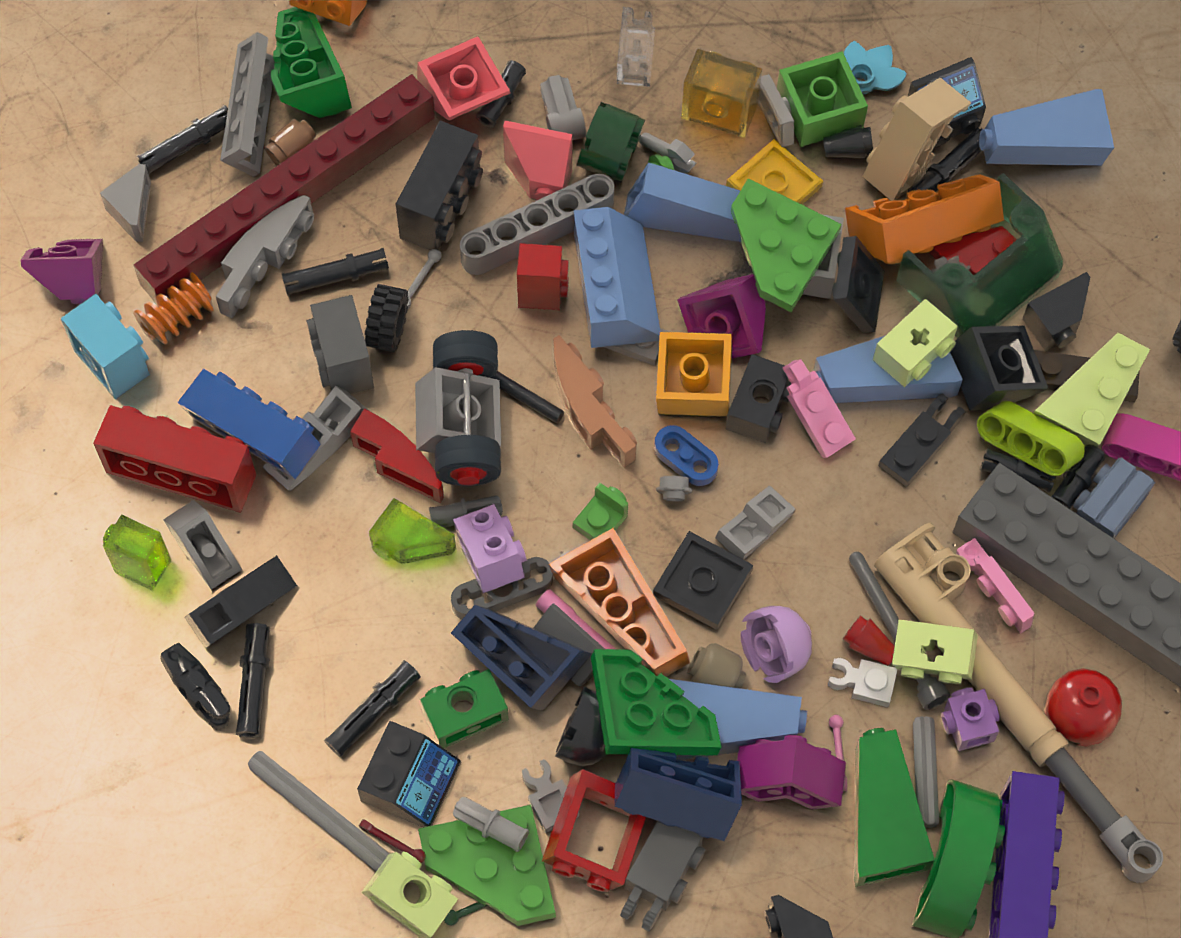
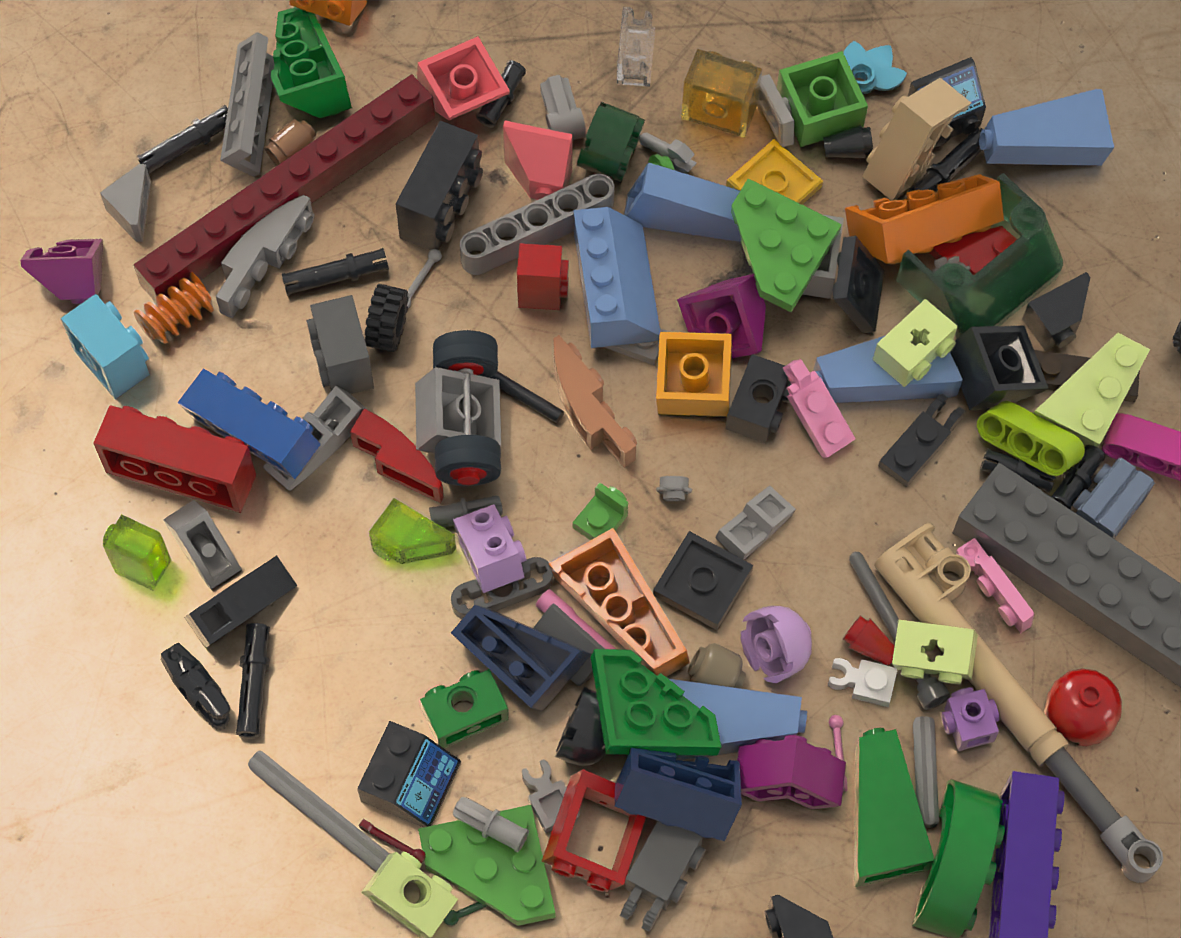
black pin [324,660,421,757] -> none
blue plate [654,425,719,486] -> none

